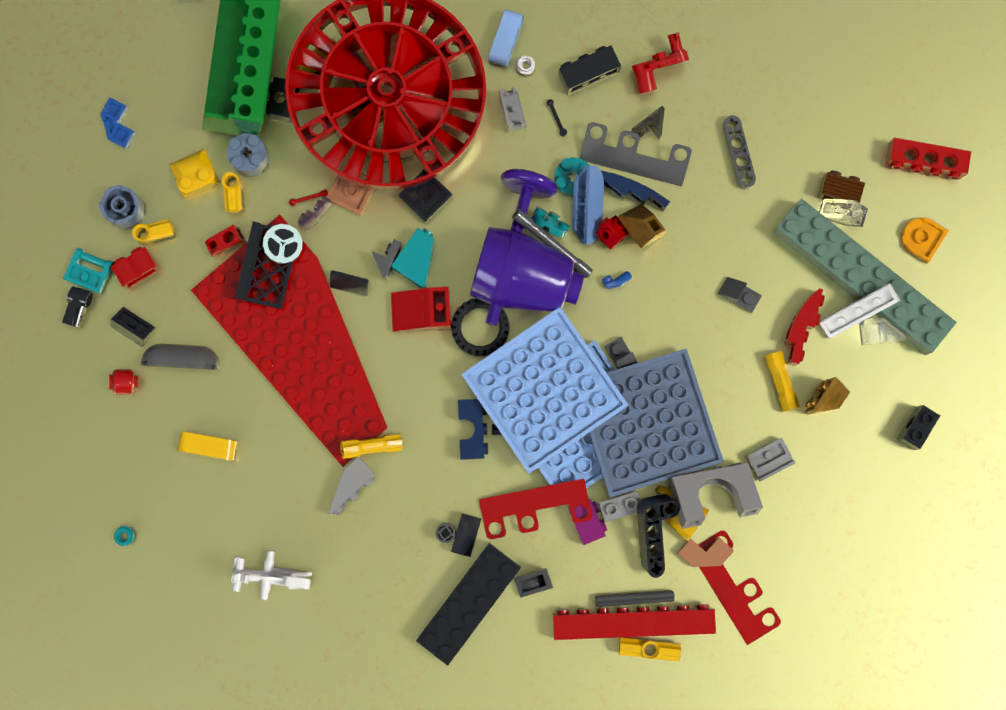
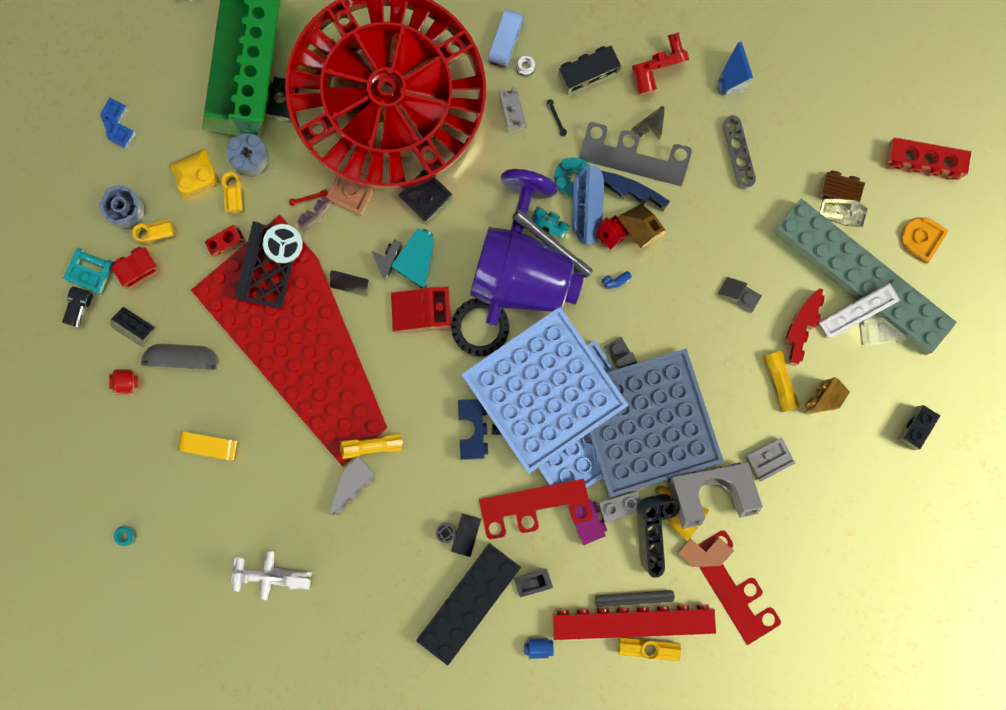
none -> blue brick [524,638,554,659]
none -> blue slope [718,41,753,96]

